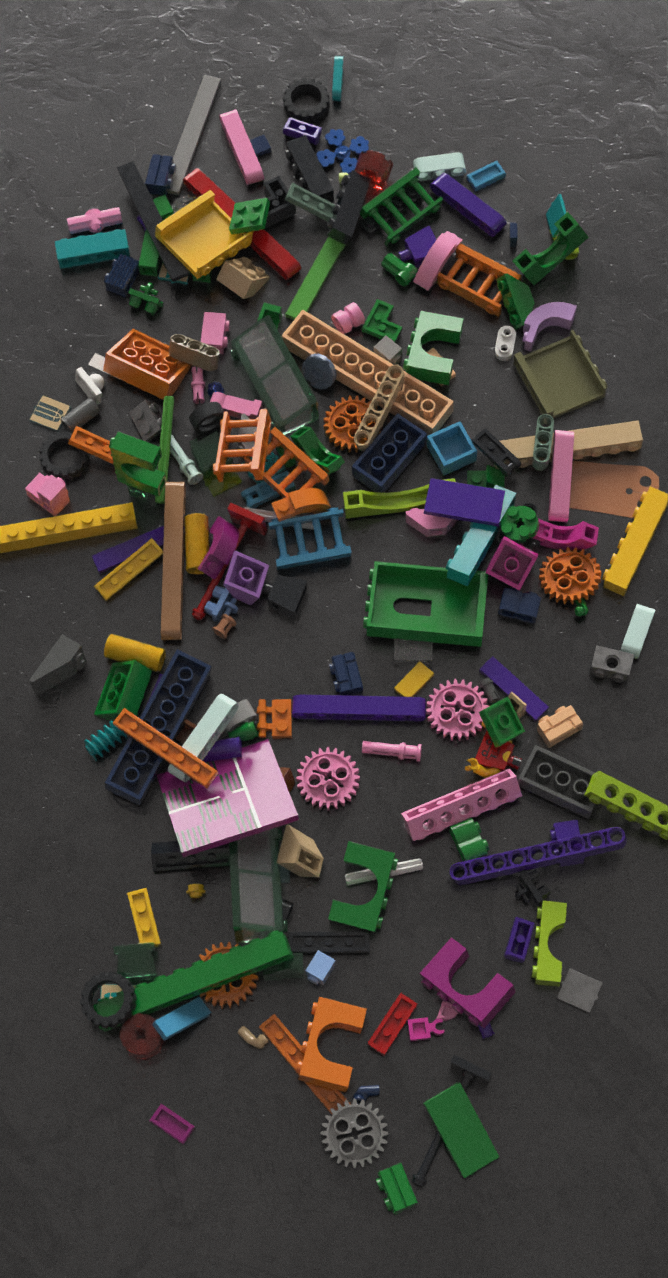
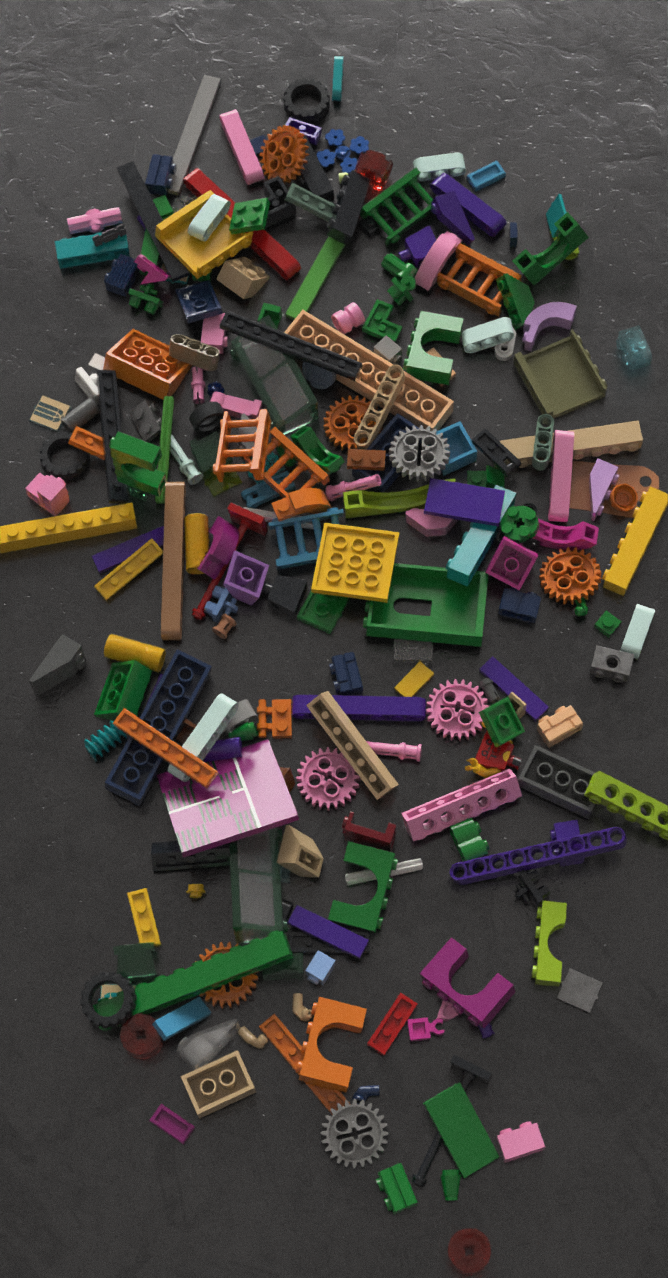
dark purple brick [504,917,535,962] -> none
none -> black axle [92,224,127,246]
none -> black tile [96,370,128,504]
none -> dark pink slope [134,254,170,284]
none -> dark blue tile [175,280,223,323]
none -> clear slope [177,1018,240,1070]
none -> tan brick [181,1050,256,1119]
none -> light aqua beam [188,194,231,242]
none -> black tile [219,311,362,381]
none -> orange gear [259,125,309,184]
none -> dark purple tile [287,905,369,959]
none -> tan arm [292,993,313,1021]
none -> green tile [297,591,350,634]
none -> tan brick [306,691,399,800]
none -> yellow plate [311,523,399,603]
none -> bright pink pin [326,474,381,502]
none -> dark red panel [342,811,396,852]
none -> dark orange plate [347,449,386,471]
none -> green hips [387,276,416,306]
none -> light grey gear [389,425,450,481]
none -> dark purple slope [431,190,475,246]
none -> green cone [440,1169,461,1200]
none -> clear red brick [448,1229,491,1275]
none -> light aqua beam [461,317,514,353]
none -> bright pink brick [496,1121,545,1163]
none -> lavender slope [589,459,619,521]
none -> green plate [594,610,622,638]
none -> orange hair [610,483,638,512]
none -> clear light blue brick [616,325,653,371]

